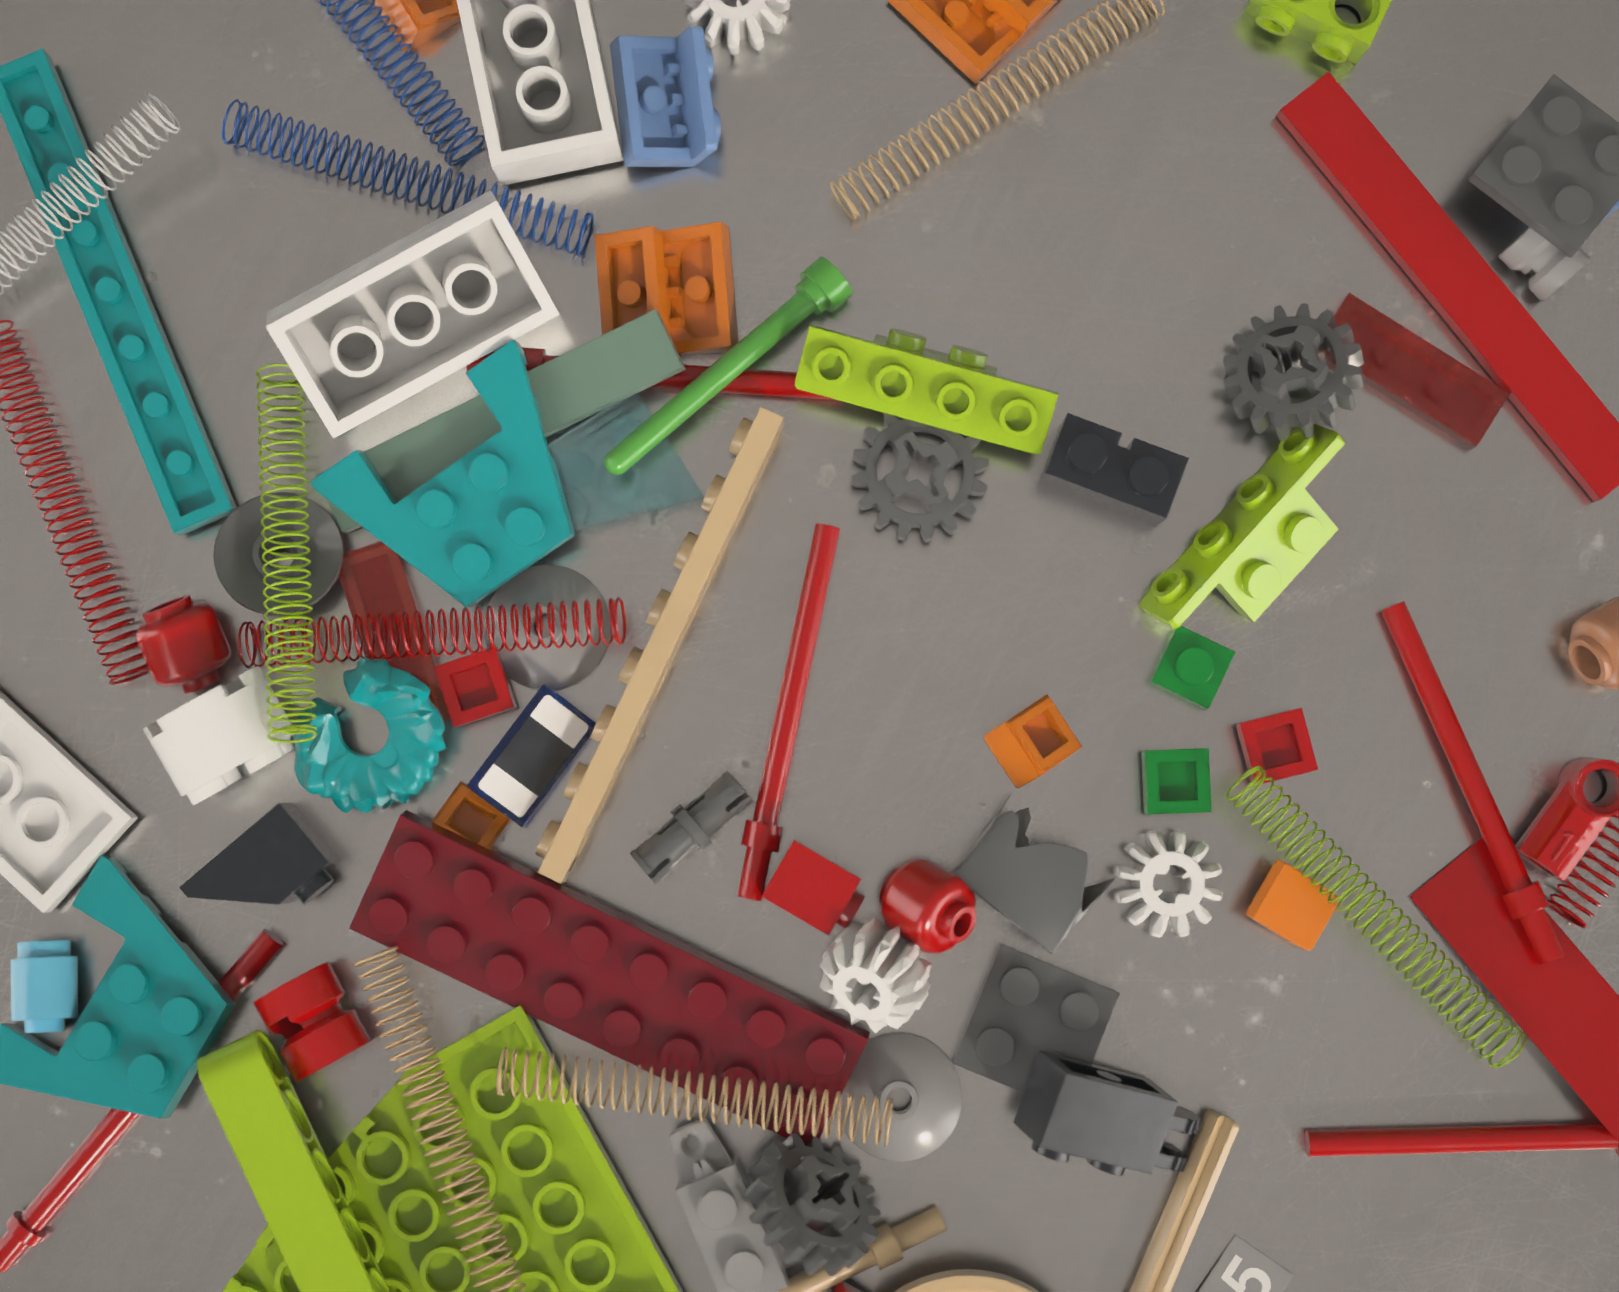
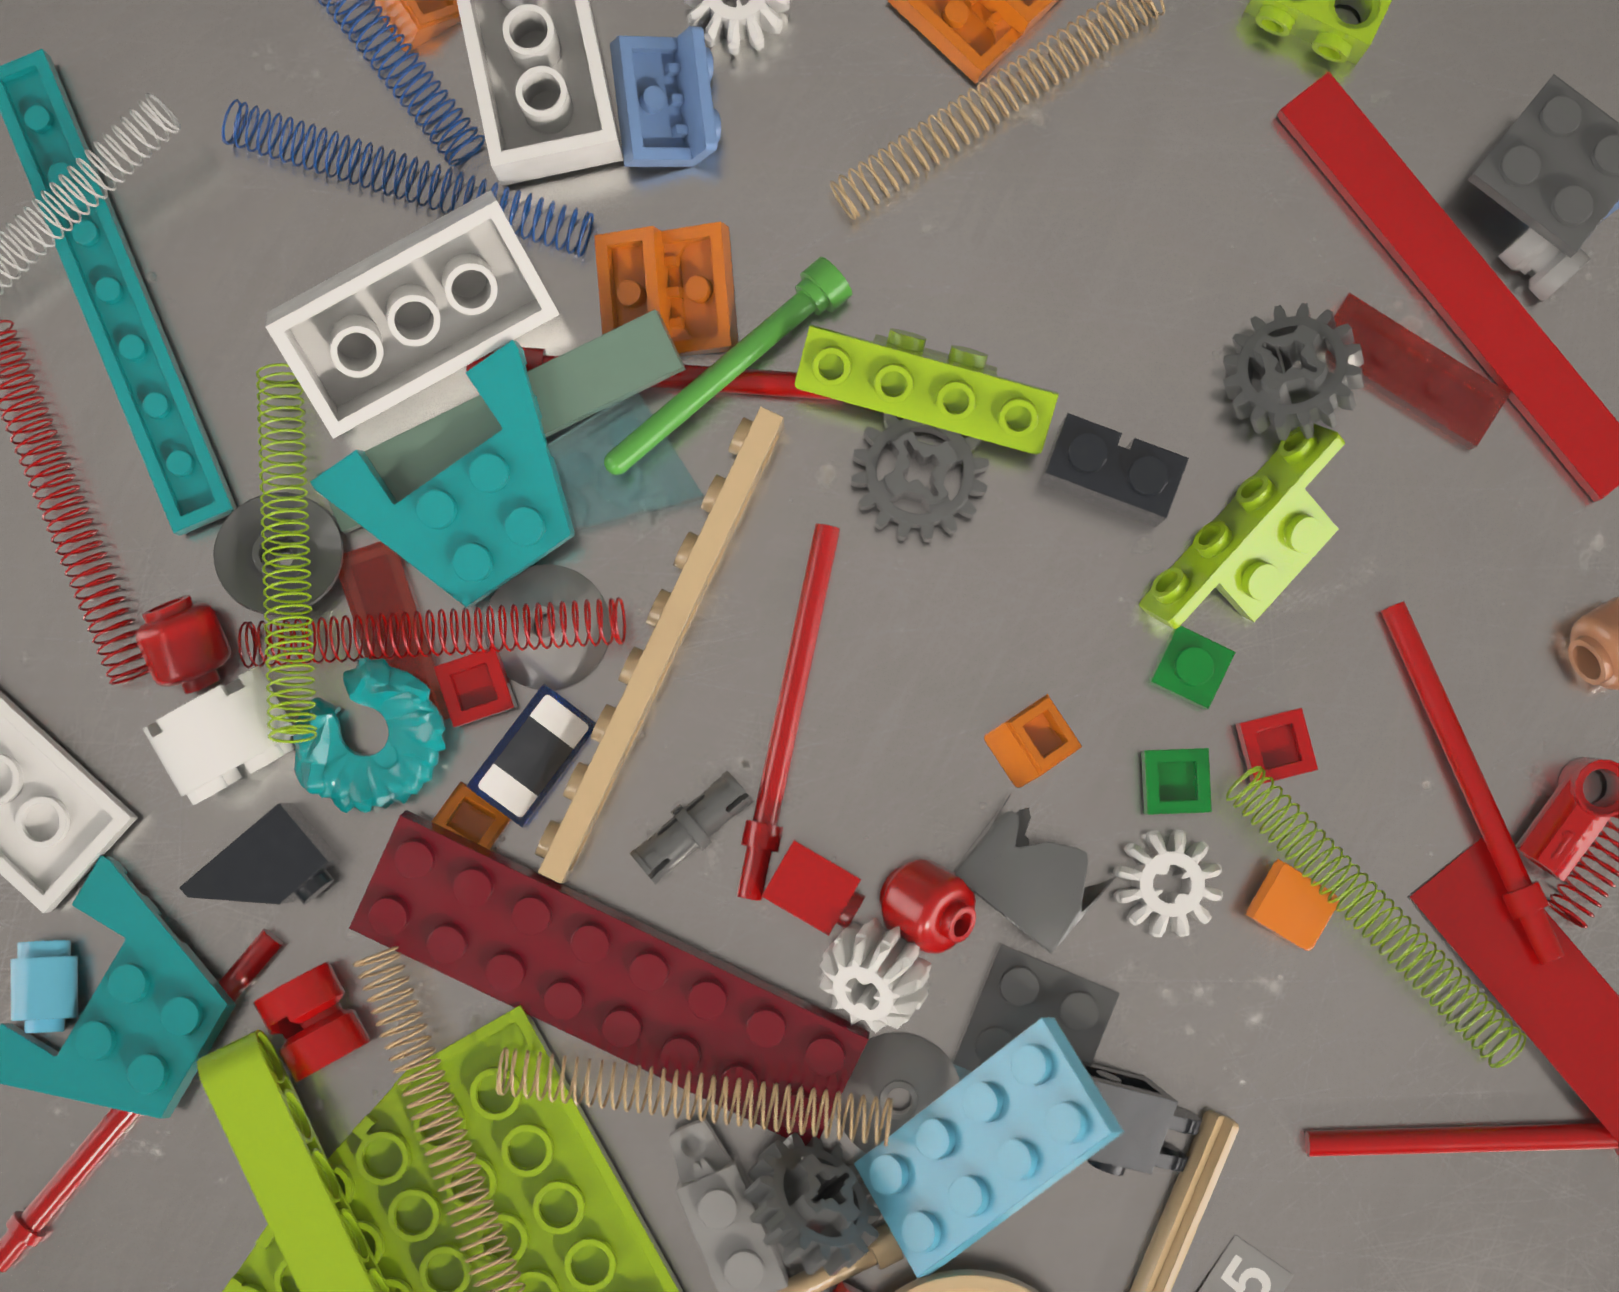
none -> medium azure plate [854,1018,1124,1278]

